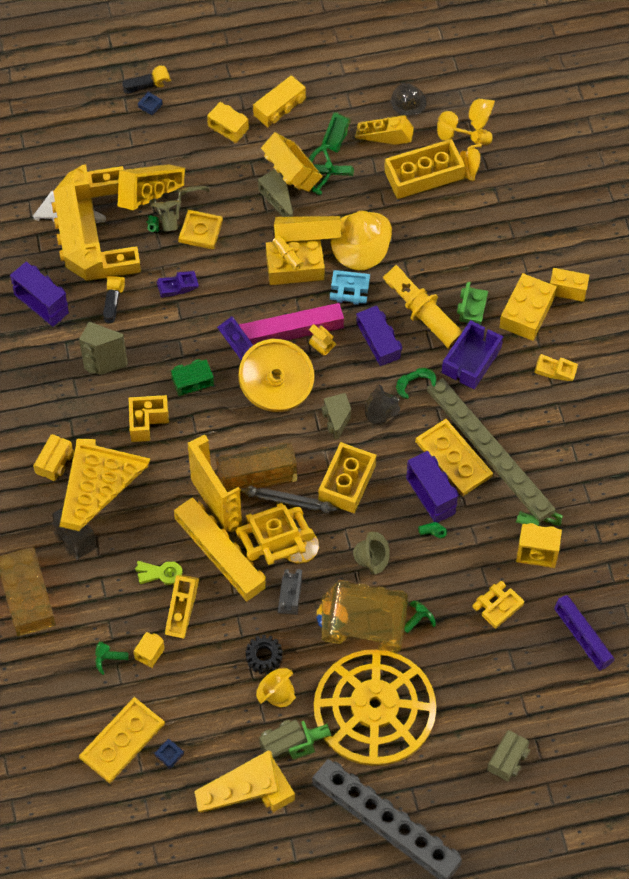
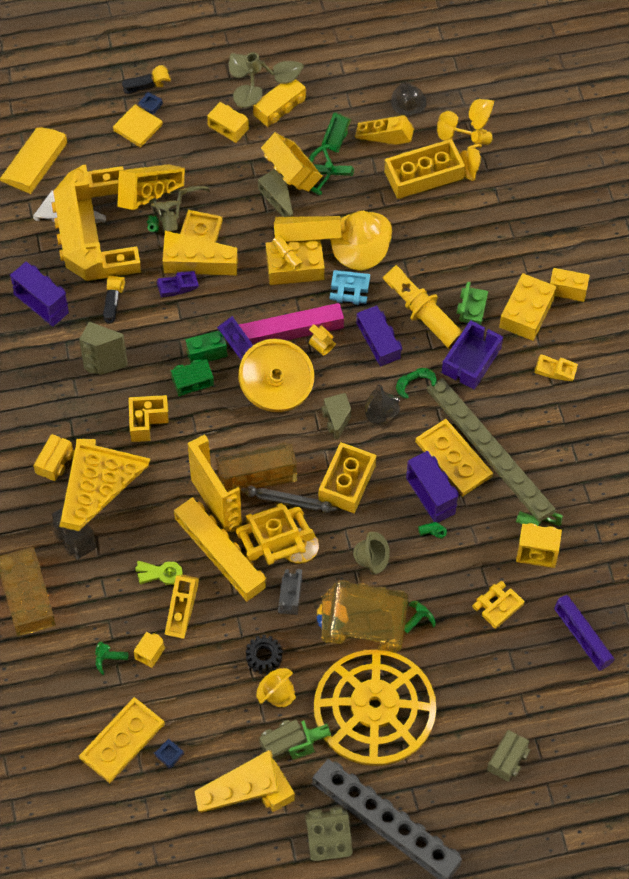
none -> yellow slope [0,128,67,194]
none -> yellow tile [113,104,163,148]
none -> yellow wedge [163,231,238,275]
none -> green brick [185,331,227,363]
none -> olive plant [229,52,303,108]
none -> olive bracket [305,807,352,861]

